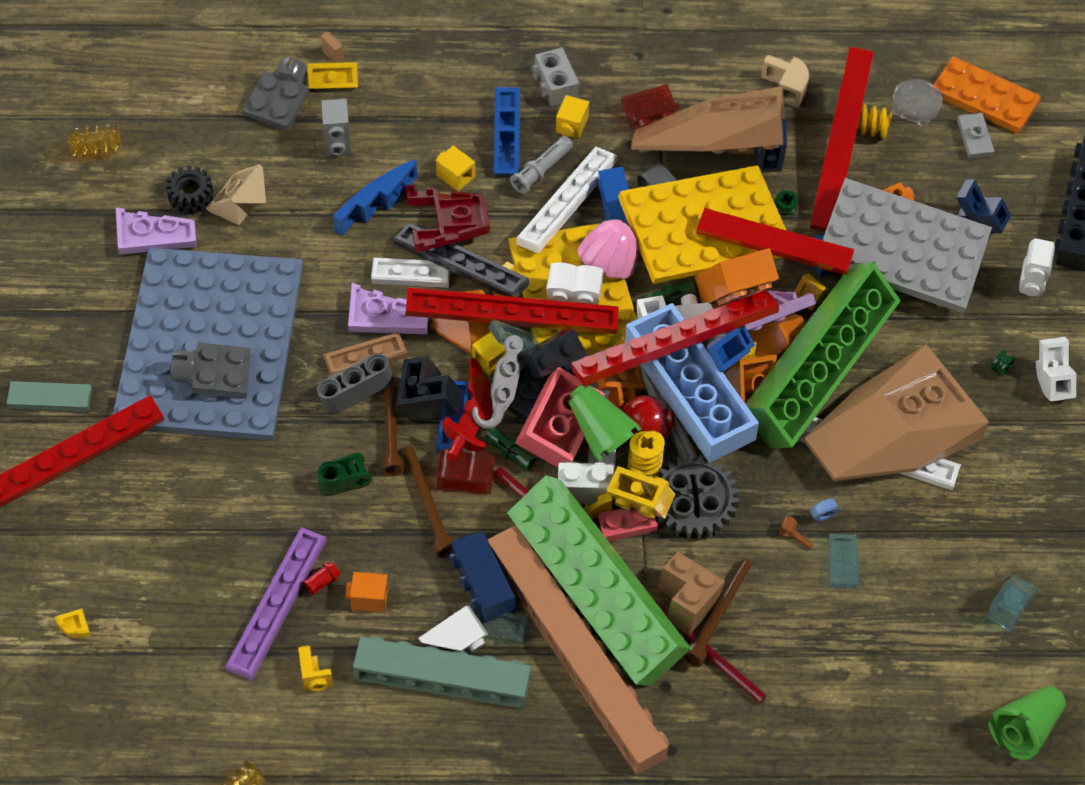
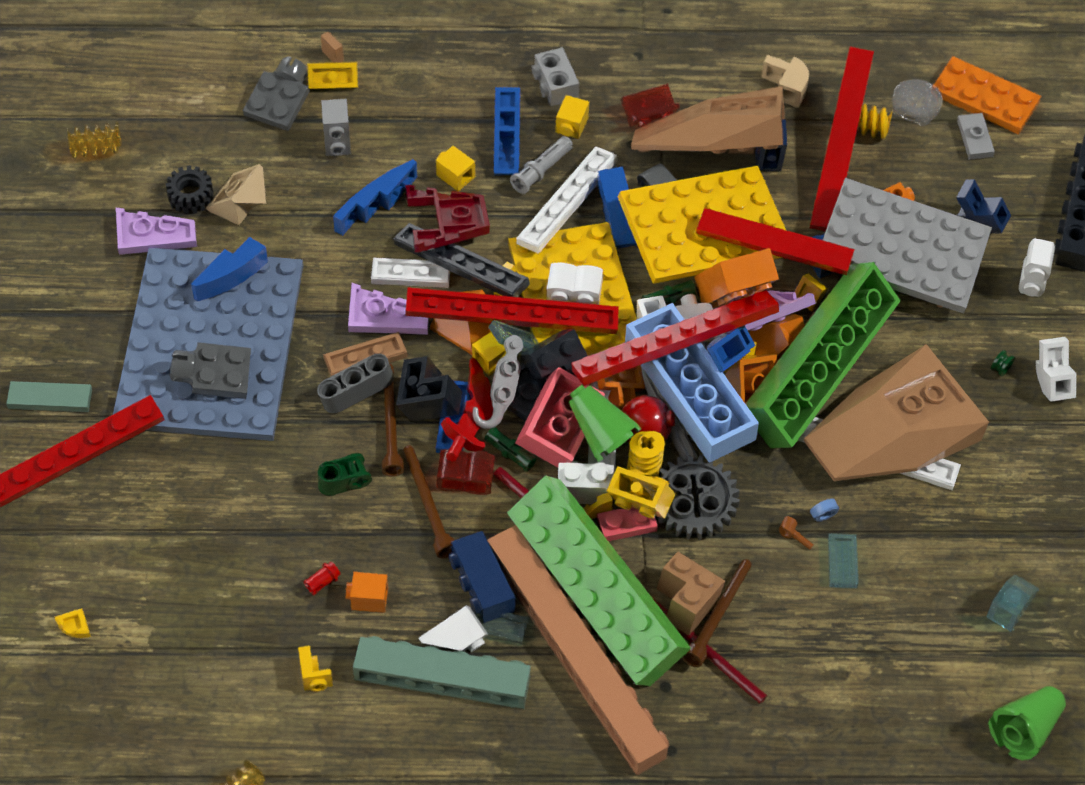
medium lavender tile [226,527,326,680] -> none
bright pink hair [577,219,638,279] -> none
dark green bush [775,190,799,216] -> none
none -> blue slope [191,237,268,301]

